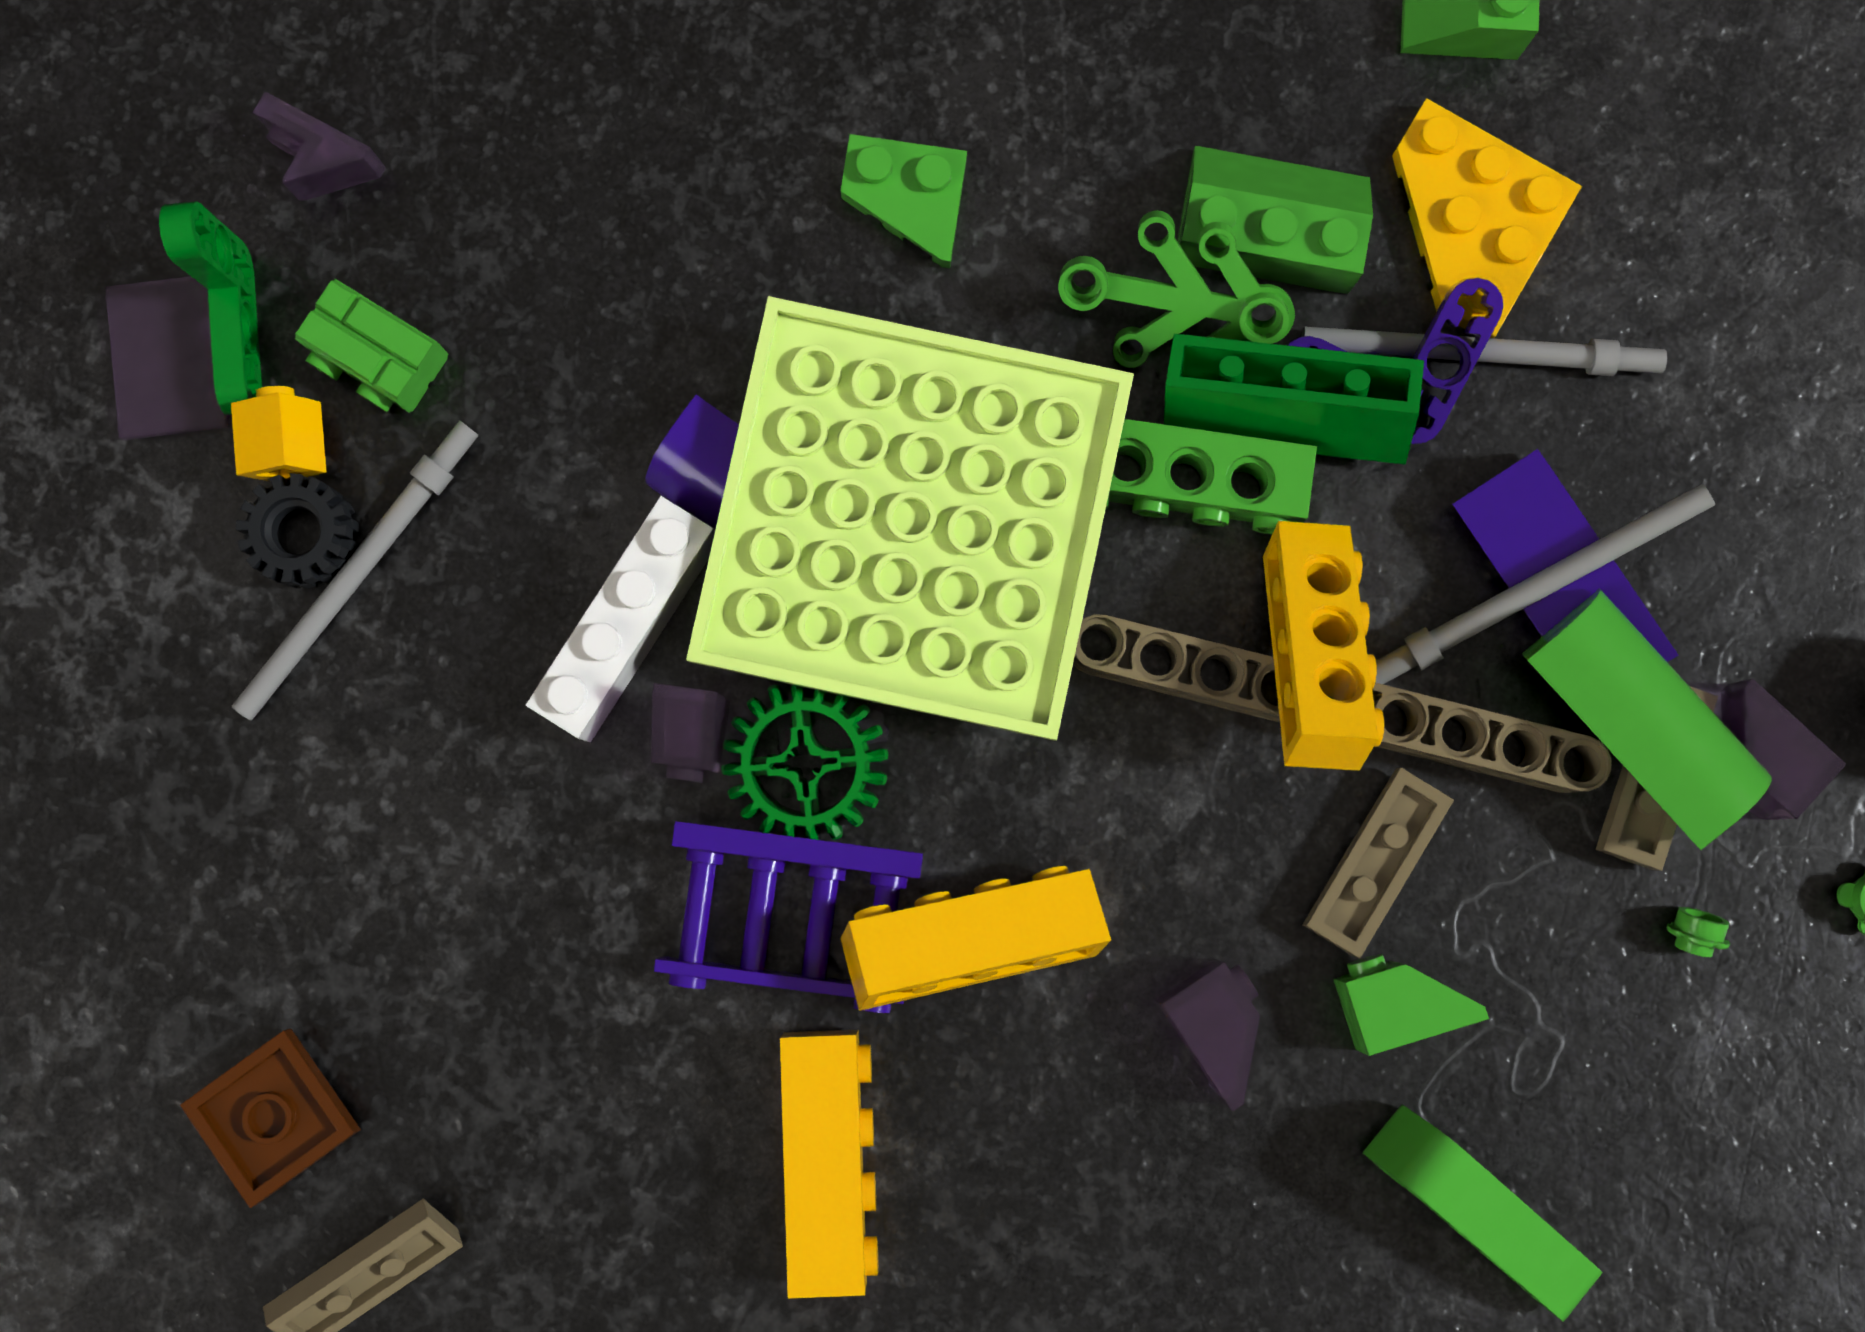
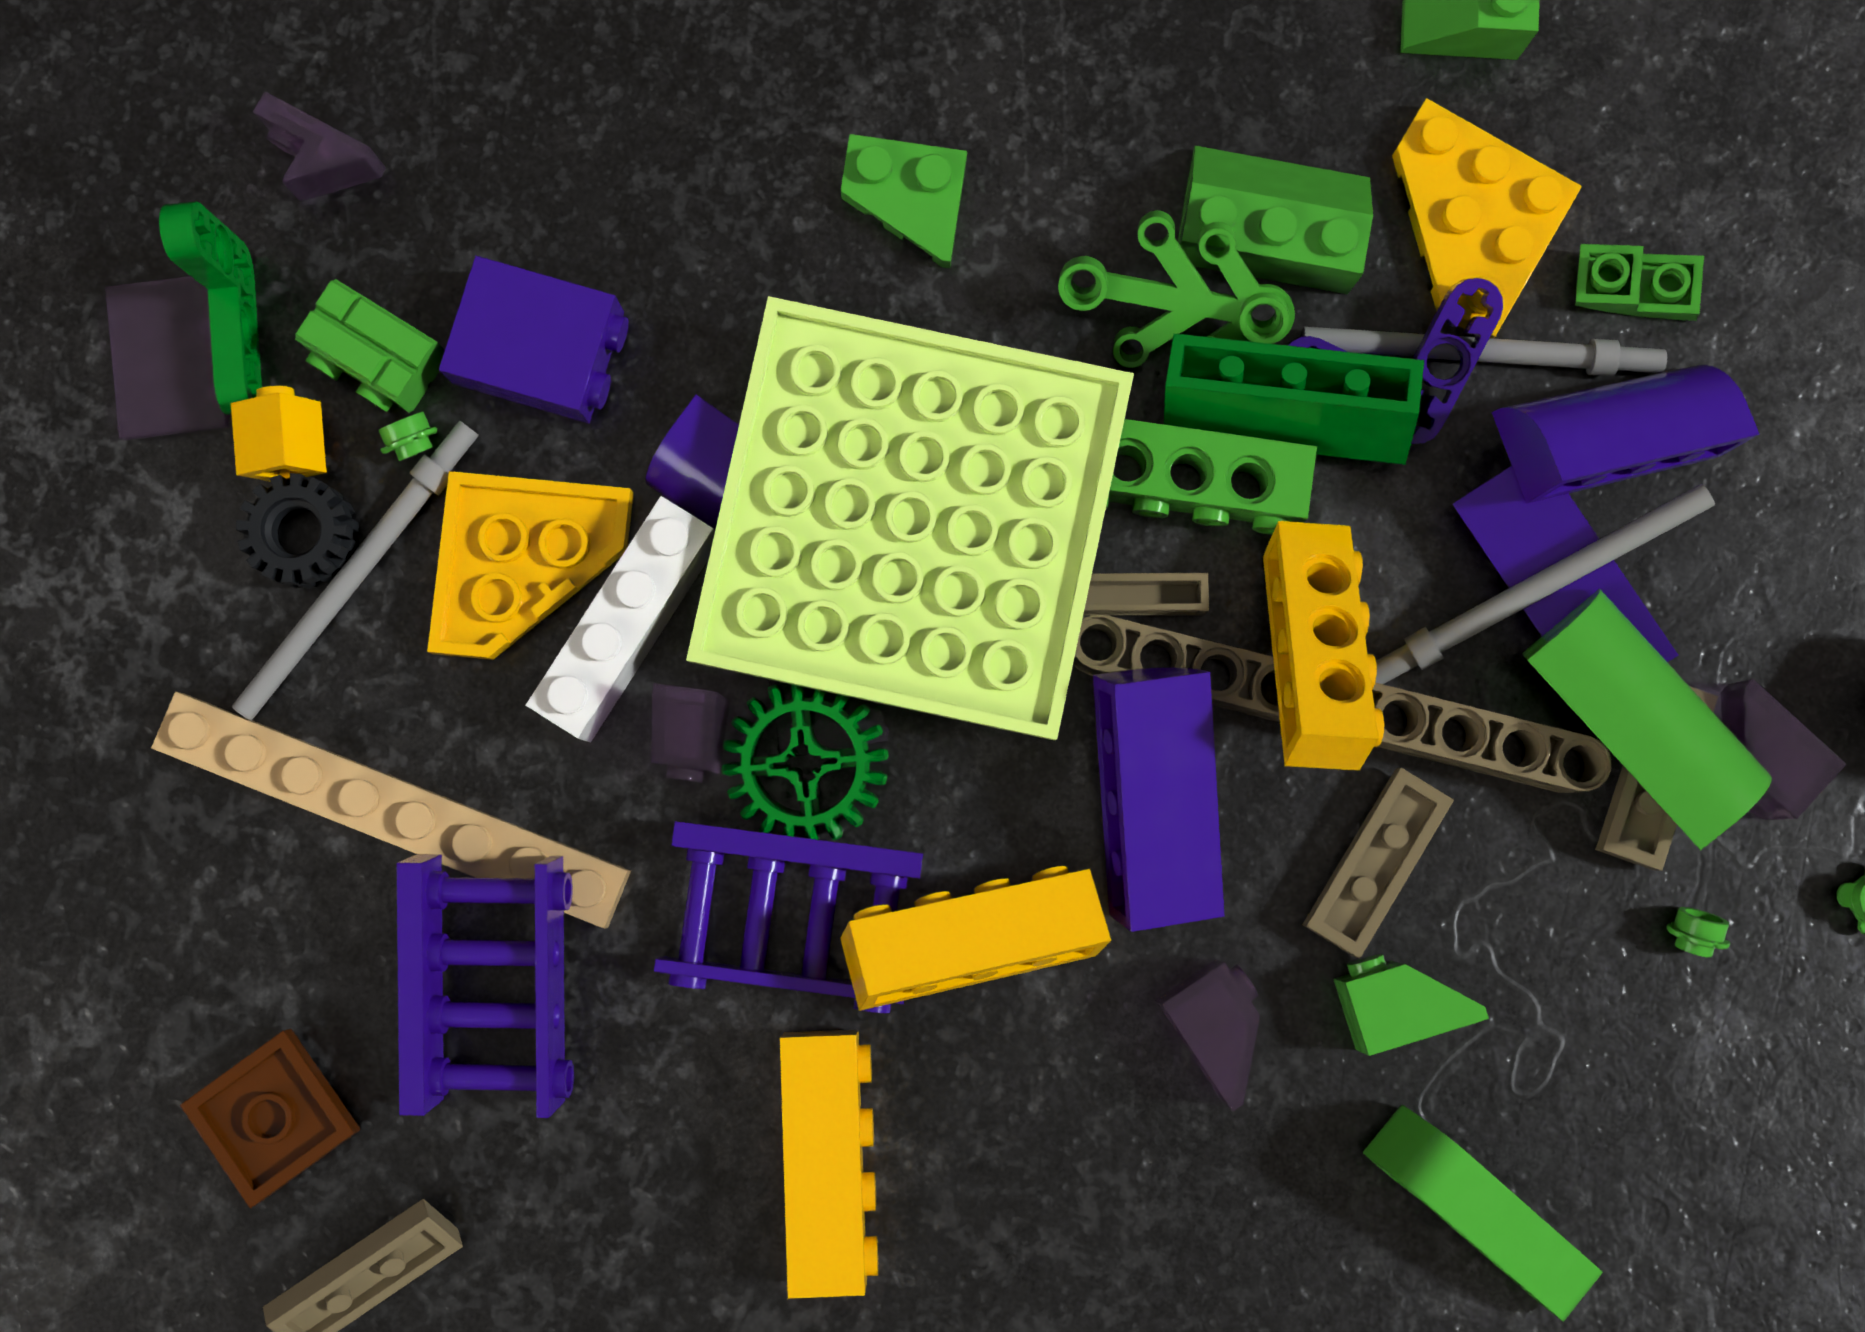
none -> tan plate [151,692,631,929]
none -> bright green plate [378,412,437,461]
none -> dark purple fence [397,854,574,1118]
none -> yellow plate [427,471,634,660]
none -> dark purple brick [439,255,629,424]
none -> dark tan piece [1083,573,1209,616]
none -> dark purple brick [1093,668,1225,932]
none -> dark purple brick [1492,365,1760,504]
none -> bright green slope [1575,244,1704,321]

